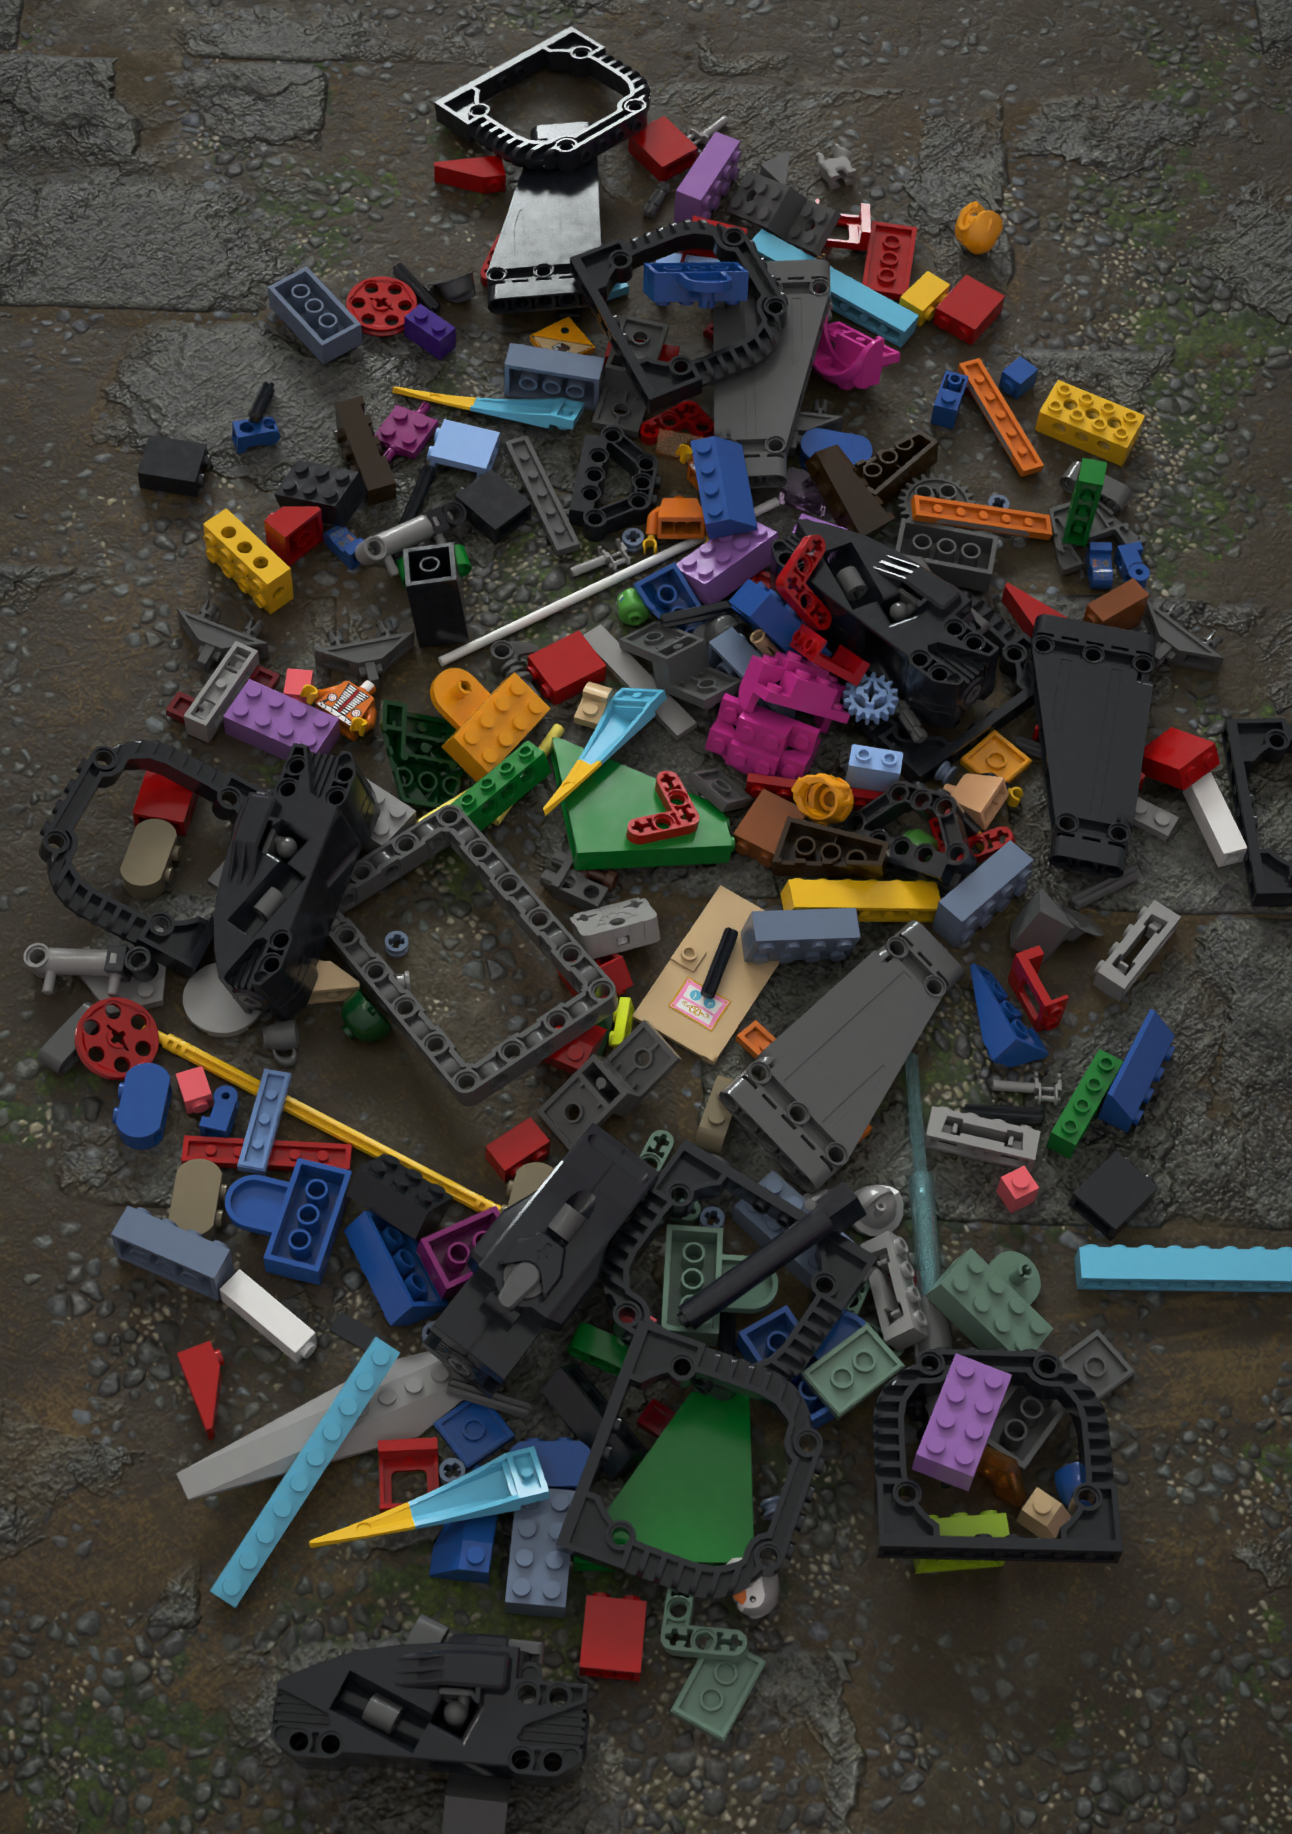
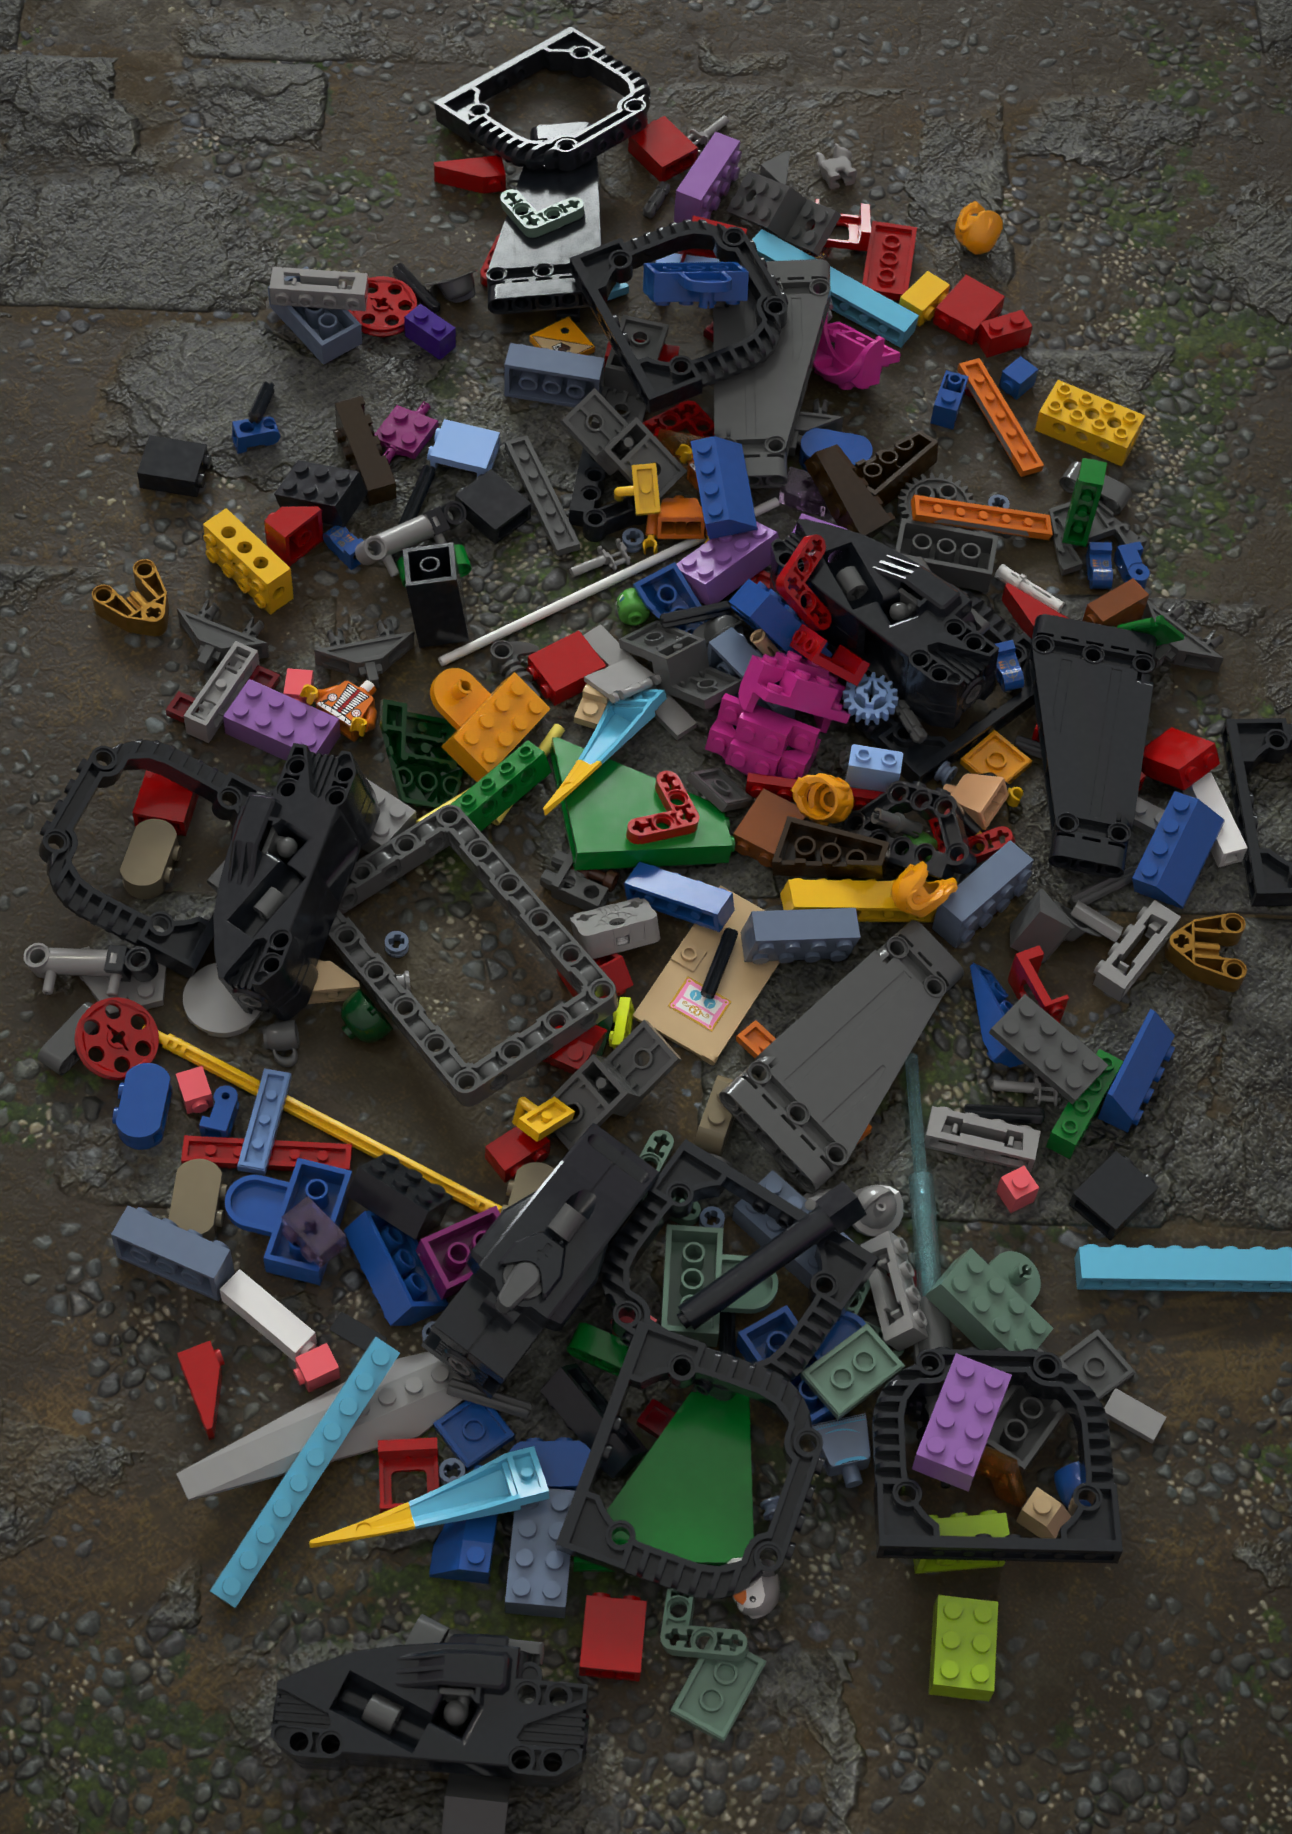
medium azure plate [392,387,585,430] -> none
none -> pearl gold connector [92,559,169,637]
none -> light grey brick [269,267,369,311]
none -> clear purple brick [281,1196,347,1268]
none -> coral brick [293,1343,340,1393]
none -> sand green beam [500,190,585,238]
none -> yellow plate [512,1096,575,1142]
none -> dark grey bracket [560,388,687,499]
none -> light grey piece [584,657,662,704]
none -> yellow plate [614,463,661,516]
none -> brick [624,862,735,932]
none -> sand blue torso [811,1413,871,1488]
none -> dark grey pin [871,808,923,838]
none -> light orange helmet [891,861,958,918]
none -> lime brick [929,1595,998,1702]
none -> red brick [977,310,1033,358]
none -> dark grey plate [989,994,1109,1105]
none -> white pin [994,564,1065,613]
none -> blue leg [995,640,1024,692]
none -> light grey tile [1071,900,1123,942]
none -> light grey tile [1104,1388,1167,1444]
none -> green piece [1111,615,1184,646]
none -> blue slope [1132,791,1225,909]
none -> pearl gold connector [1165,913,1247,992]

